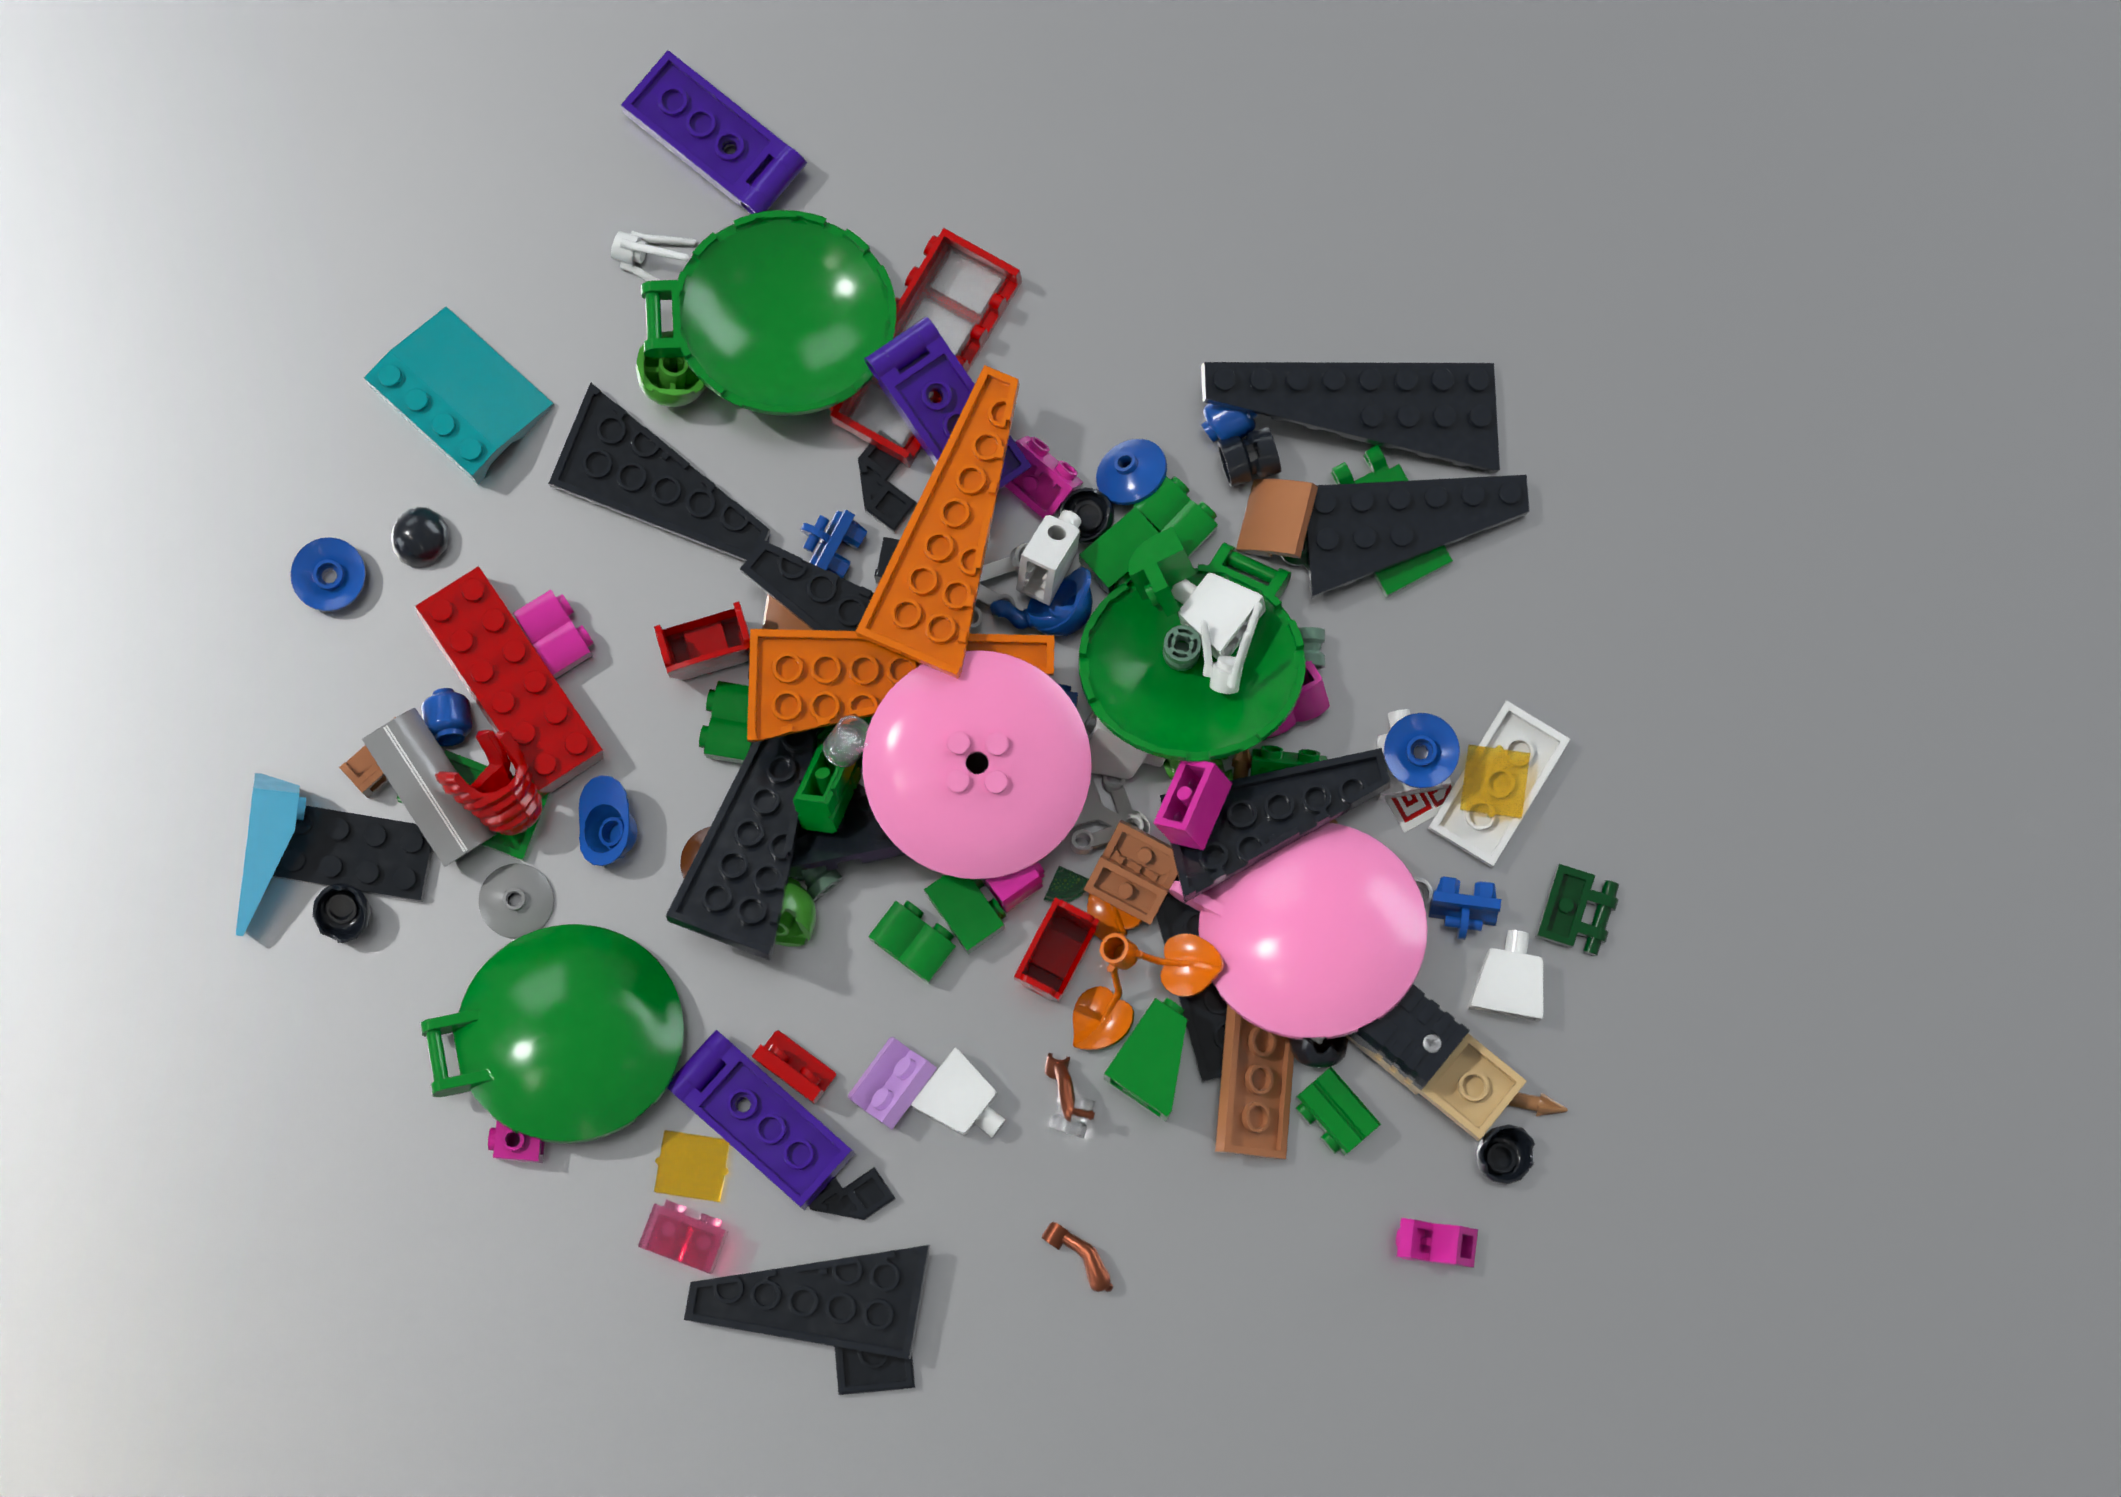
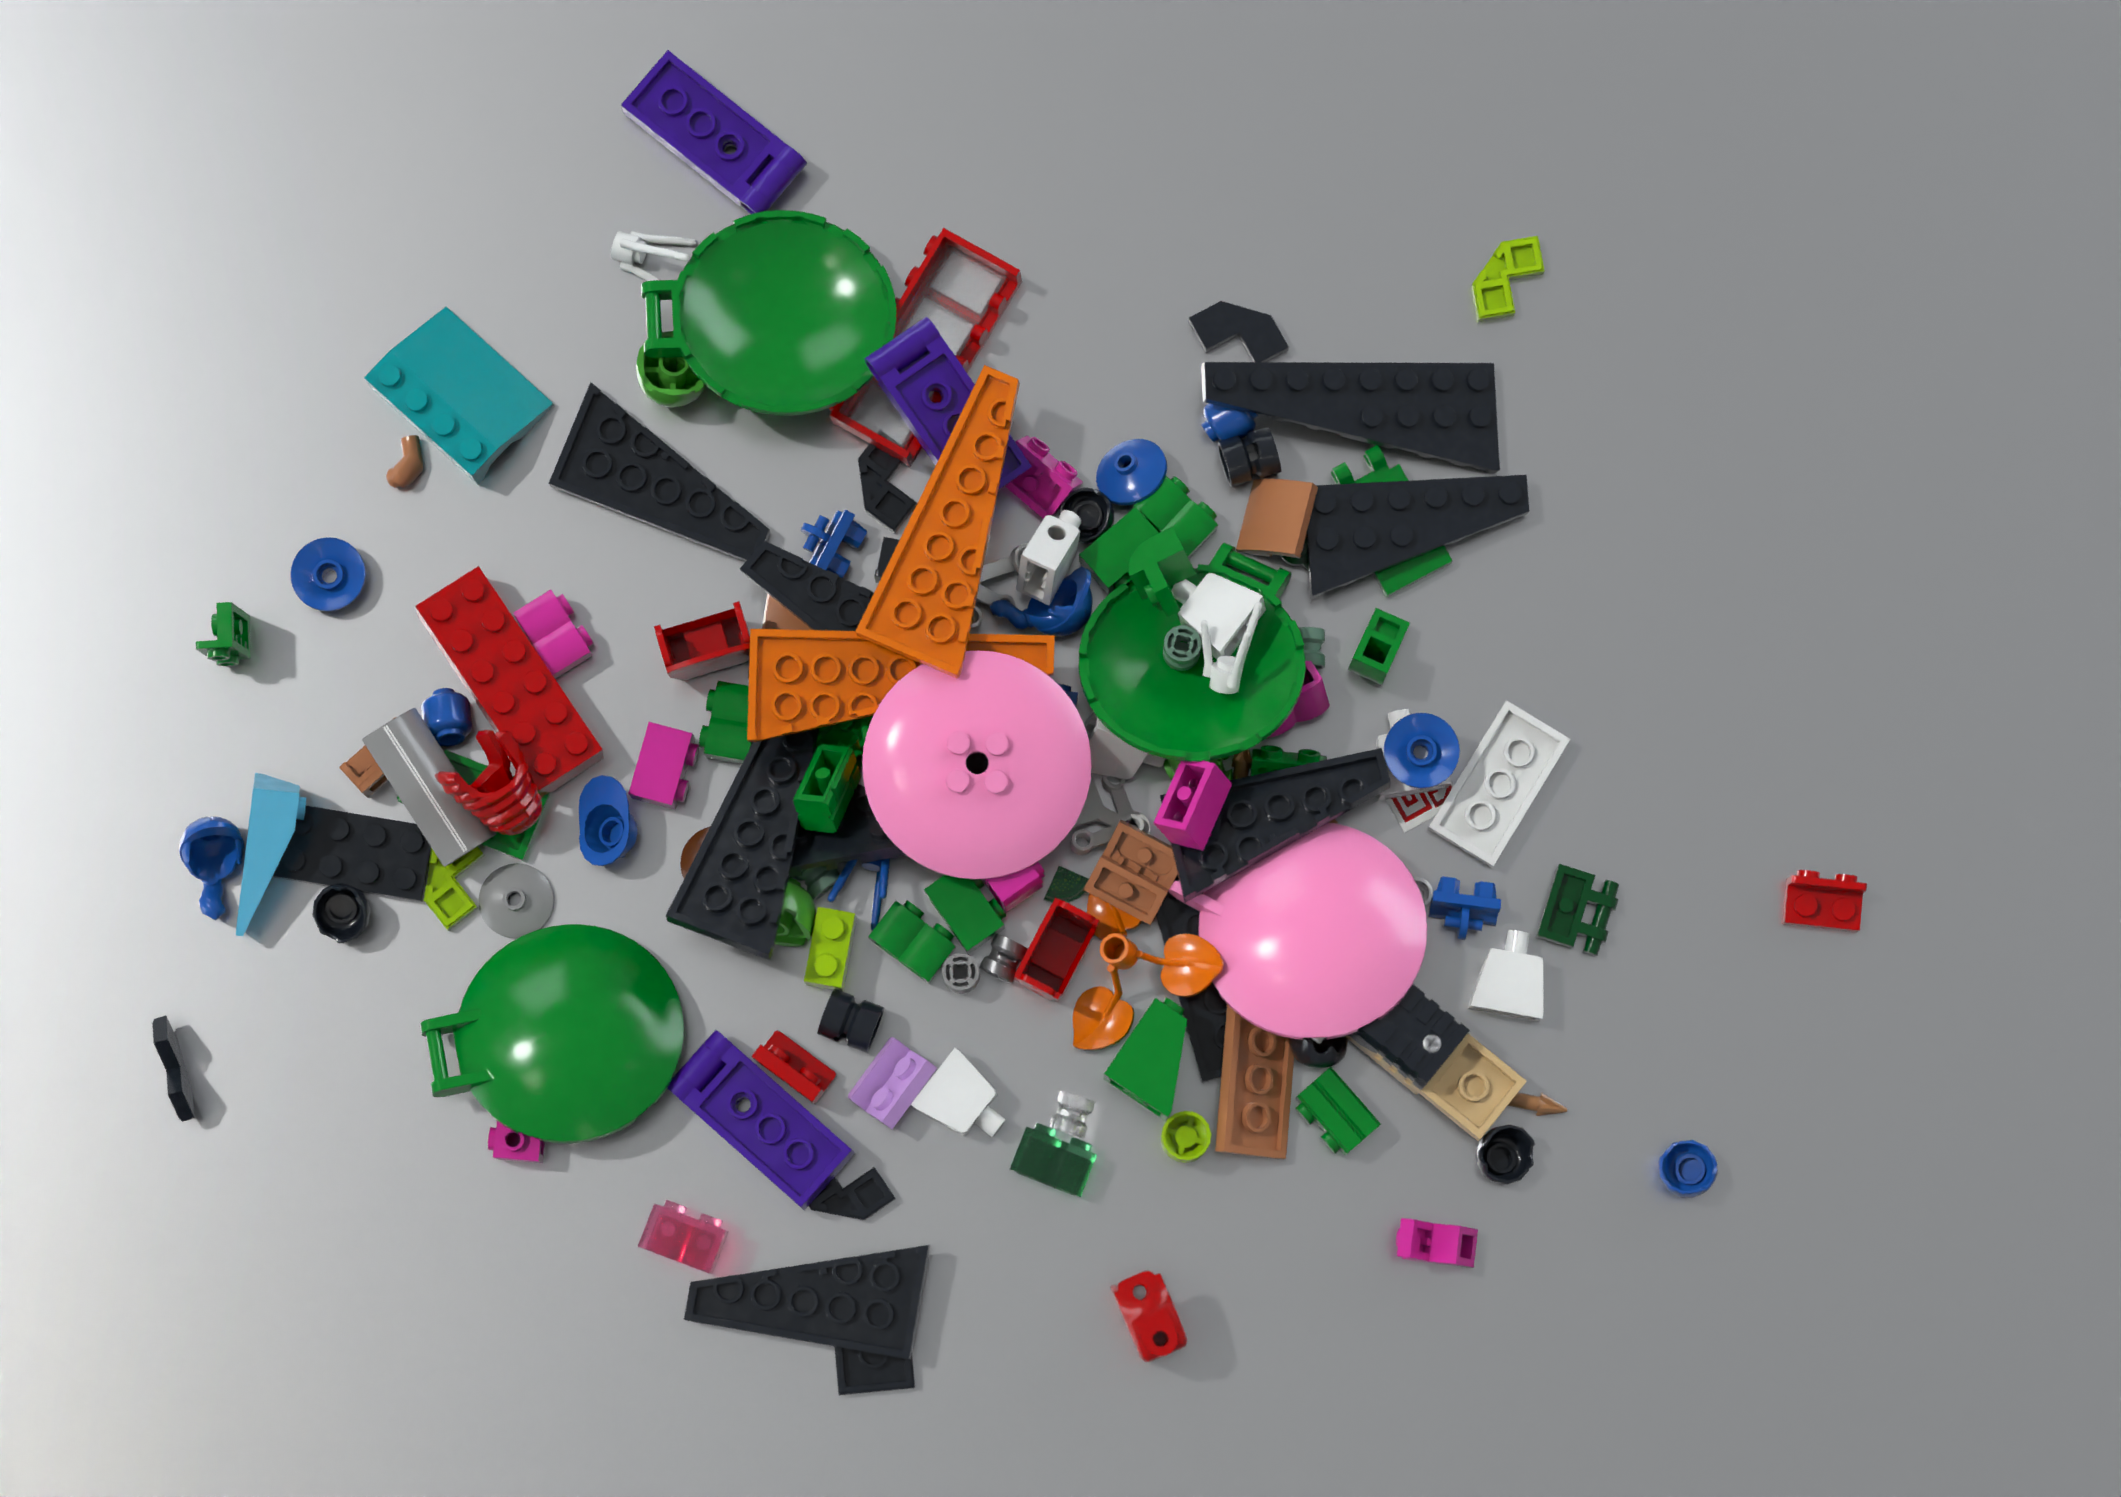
black hair [391,507,448,568] -> none
clear yellow piece [654,1130,730,1202] -> none
clear wheel [823,716,870,767] -> none
copper piece [1042,1222,1113,1292] -> none
copper piece [1045,1053,1095,1122] -> none
clear yellow piece [1460,745,1530,819] -> none
none -> black tile [152,1016,195,1122]
none -> blue piece [179,816,244,920]
none -> green bracket [196,602,251,666]
none -> nougat arm [386,435,424,488]
none -> lime tile [424,847,485,931]
none -> dark pink brick [628,722,699,810]
none -> lime brick [804,907,857,992]
none -> black wheel [817,988,884,1053]
none -> blue plant [827,858,890,931]
none -> light grey wheel [942,953,980,994]
none -> flat silver wheel [979,933,1028,984]
none -> clear green brick [1009,1123,1097,1198]
none -> red piece [1110,1271,1187,1362]
none -> lime wheel [1161,1111,1211,1163]
none -> black tile [1188,301,1289,362]
none -> green brick [1348,608,1410,685]
none -> lime tile [1471,236,1545,322]
none -> blue hair [1659,1140,1718,1198]
none -> red bracket [1782,870,1867,932]

